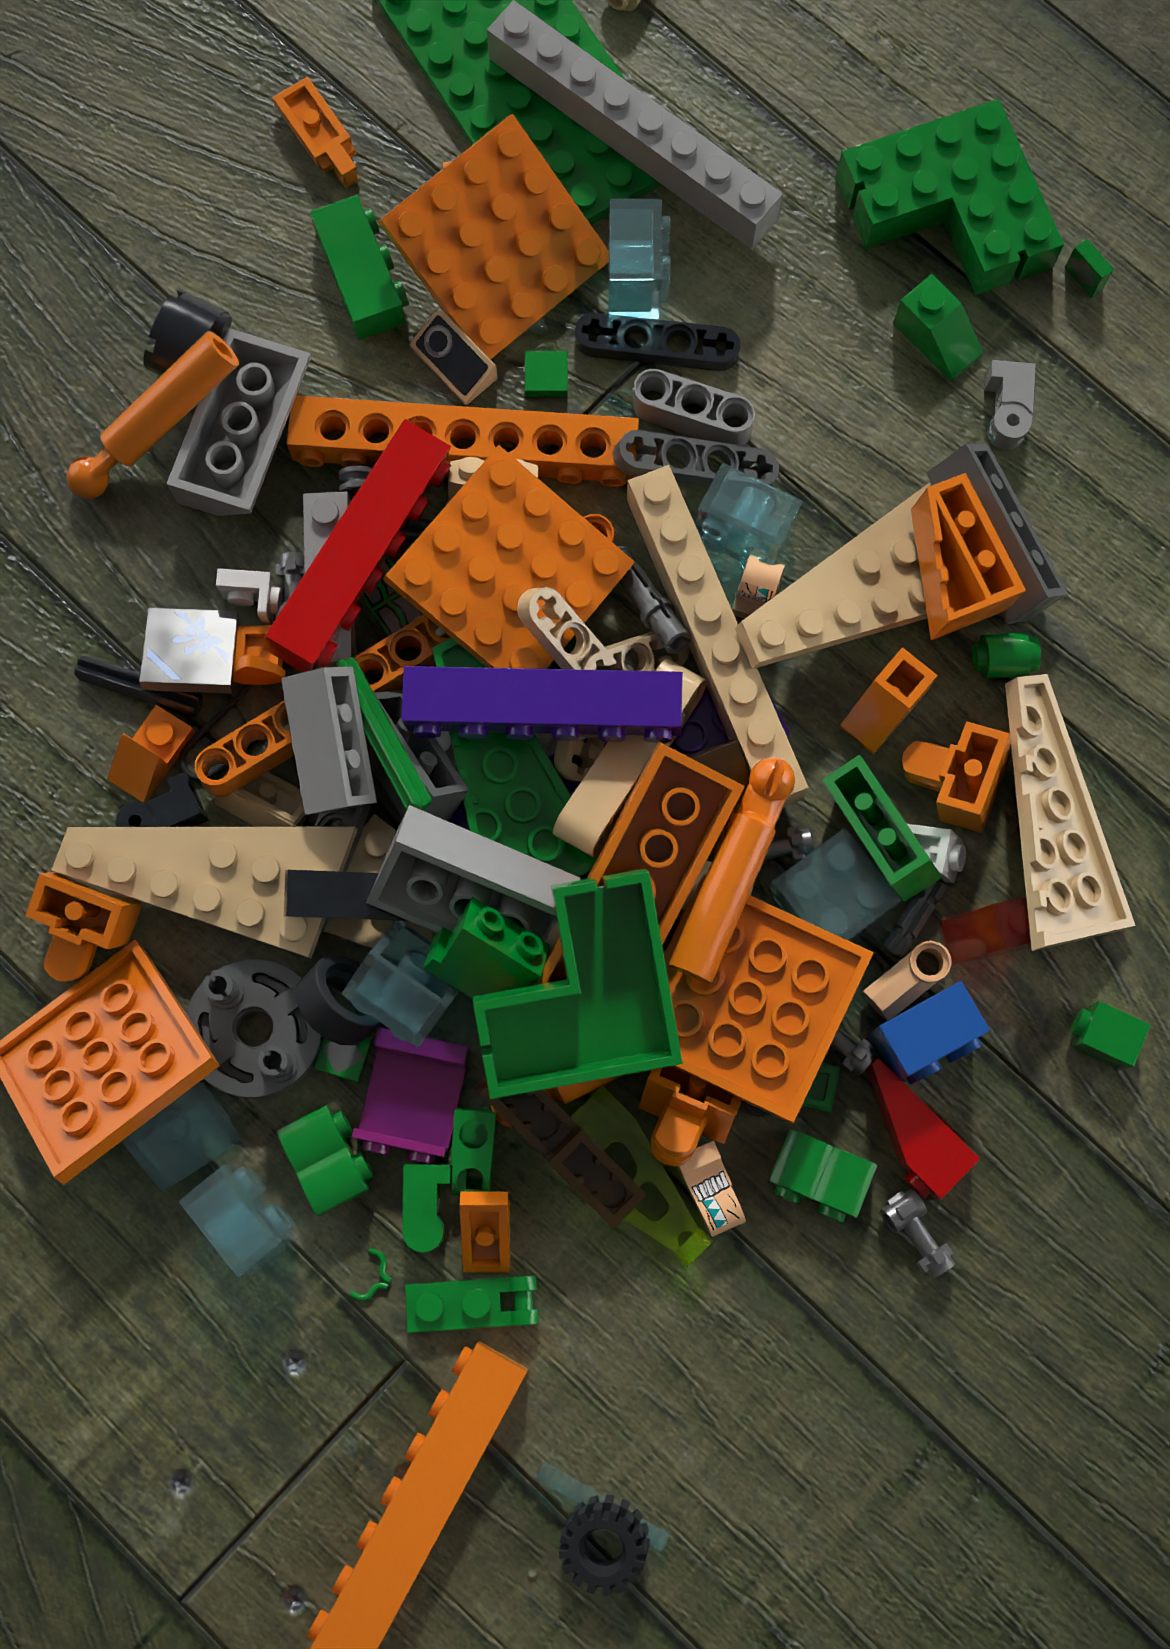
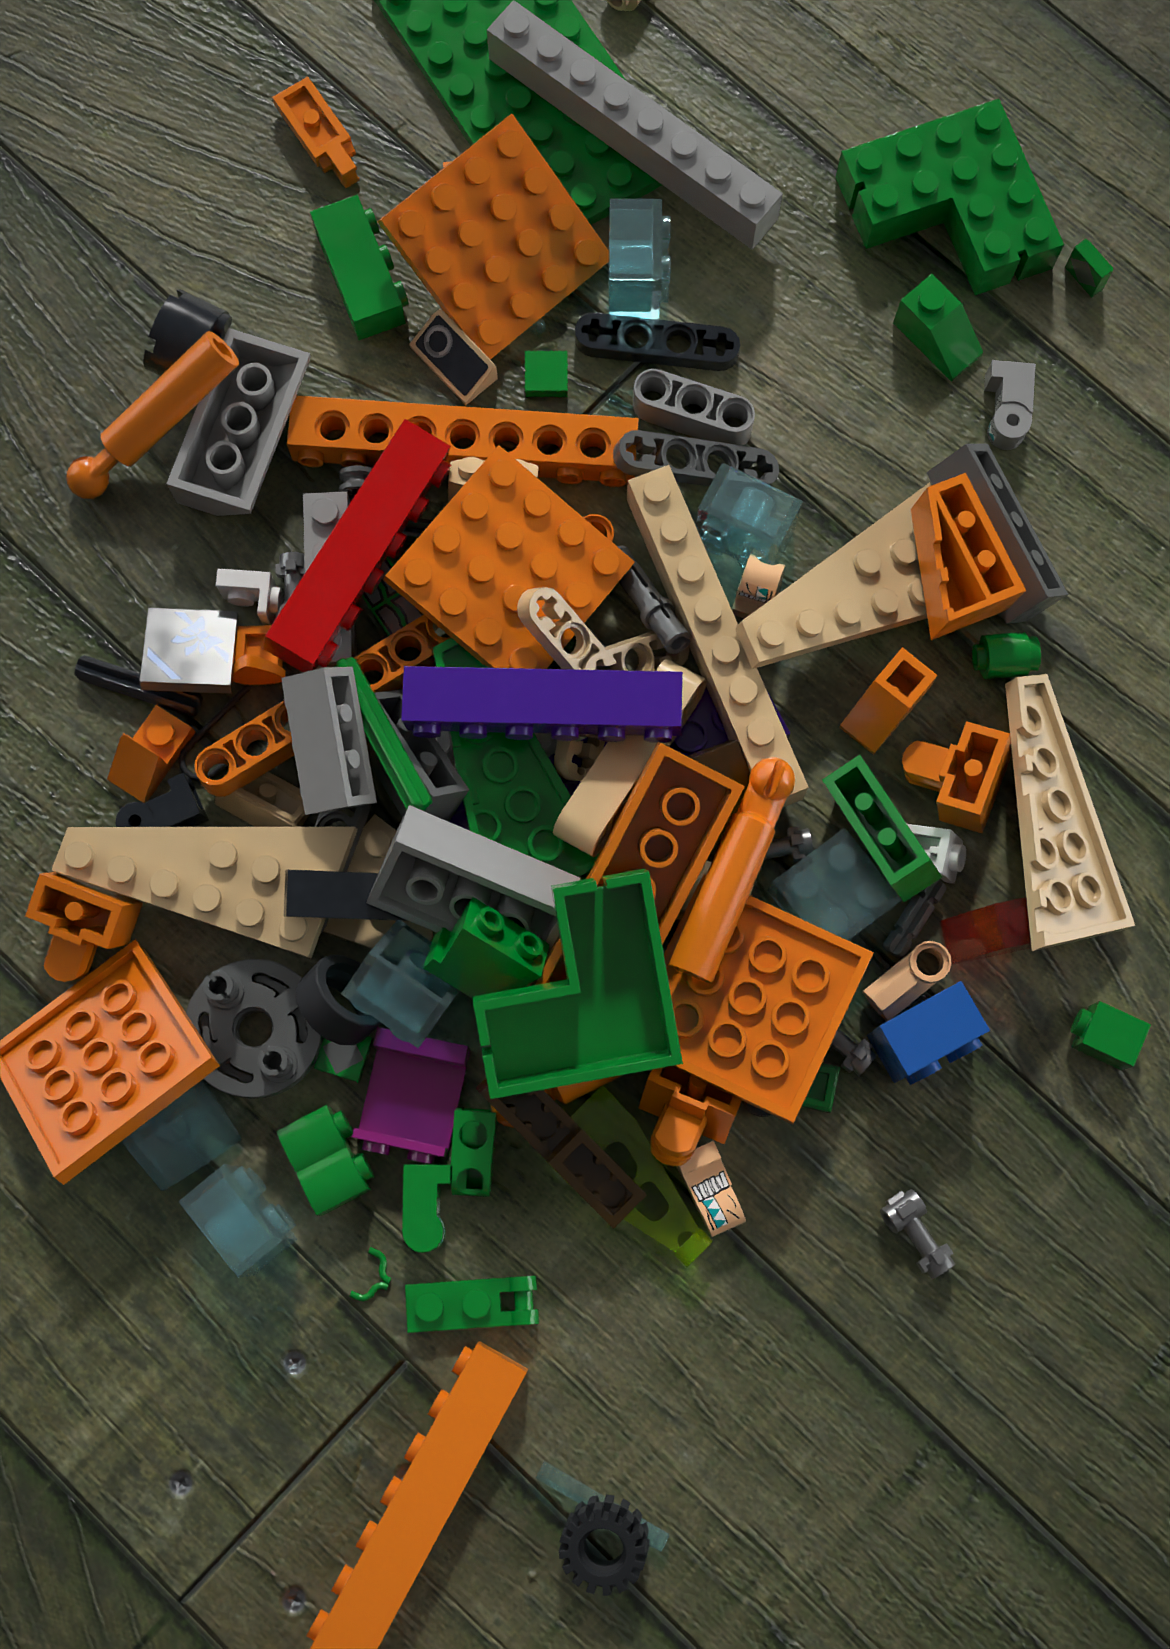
orange slope [460,1191,510,1273] -> none
green brick [767,1129,877,1223] -> none
red slope [866,1058,980,1200] -> none

